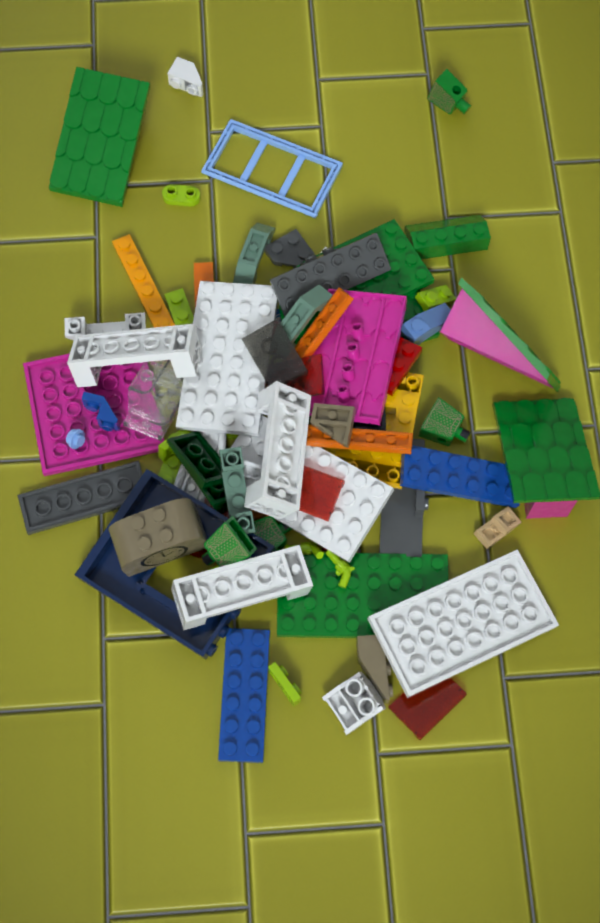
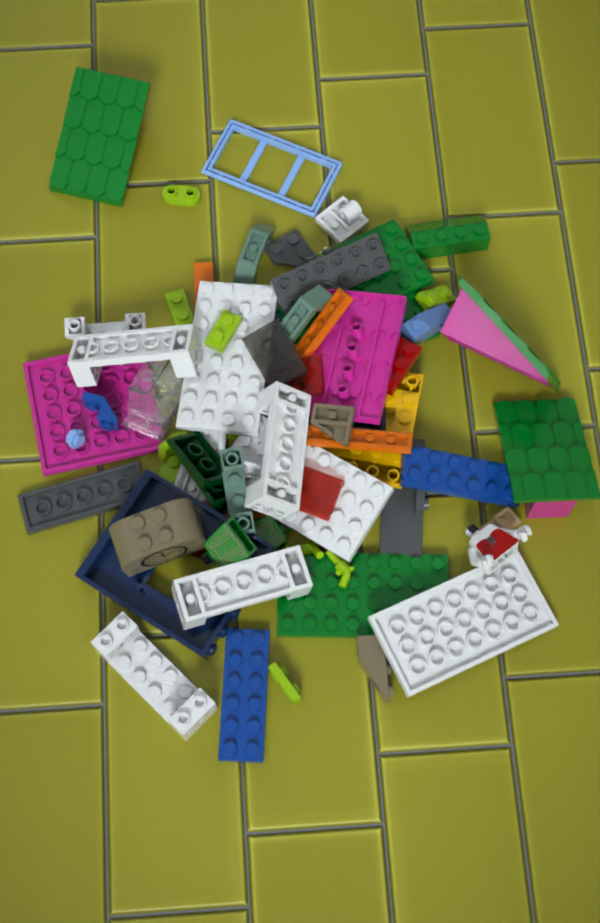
light orange plate [112,234,175,328] -> none
white slope [167,57,204,97] -> none
white slope [322,672,386,735] -> none
clear red piece [388,678,467,740] -> none
green torso [418,397,471,446] -> none
green torso [427,69,472,114] -> none
none -> white plate [91,611,217,741]
none -> lime plate [204,310,242,354]
none -> white plate [315,196,369,245]
none -> white torso [465,524,532,575]

